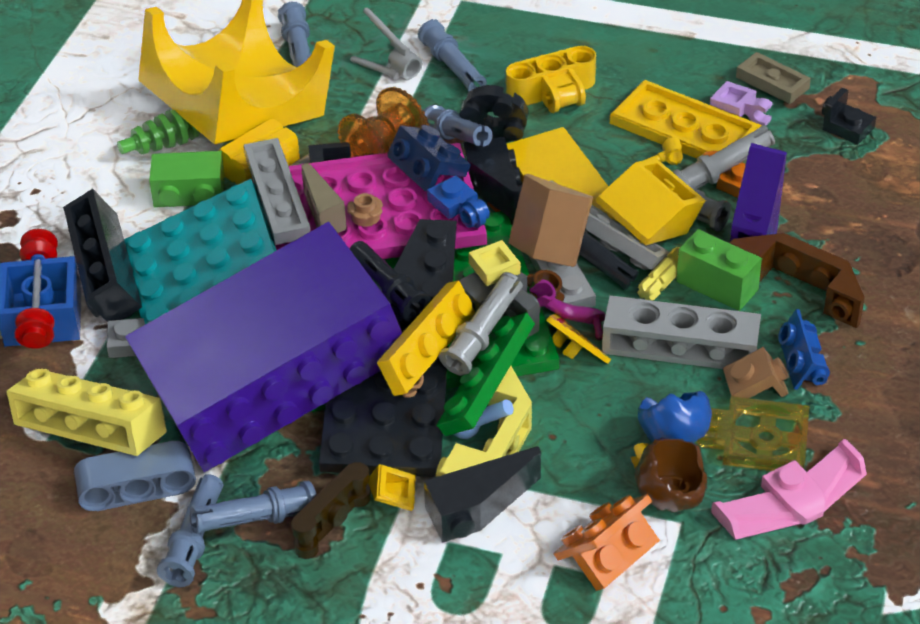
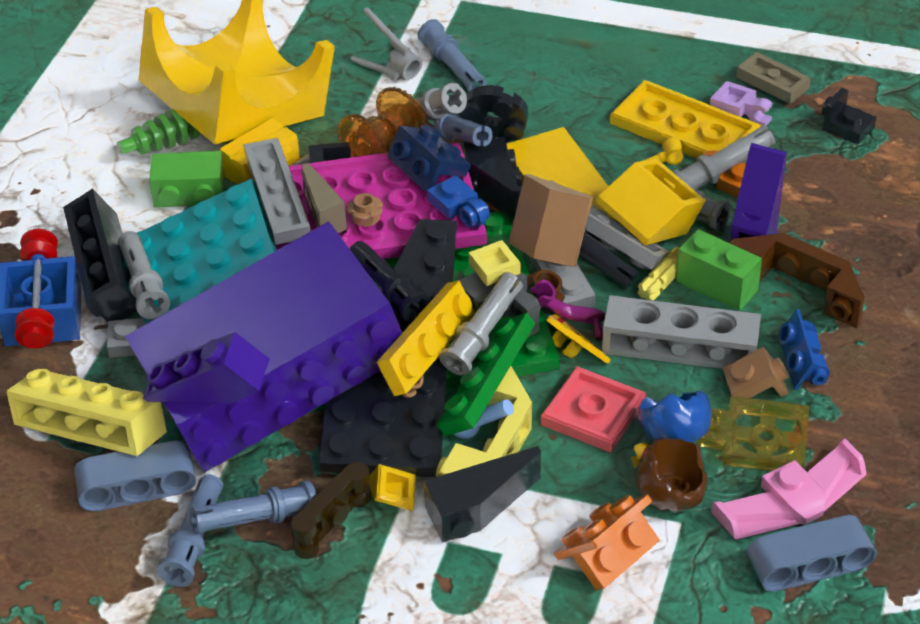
sand blue pin [278,2,311,67] -> none
yellow beam [506,46,596,113] -> none
none -> light grey pin [118,231,170,319]
none -> dark purple slope [143,331,269,403]
none -> light grey pin [387,83,467,126]
none -> coral tile [541,366,646,453]
none -> sand blue beam [746,515,877,592]

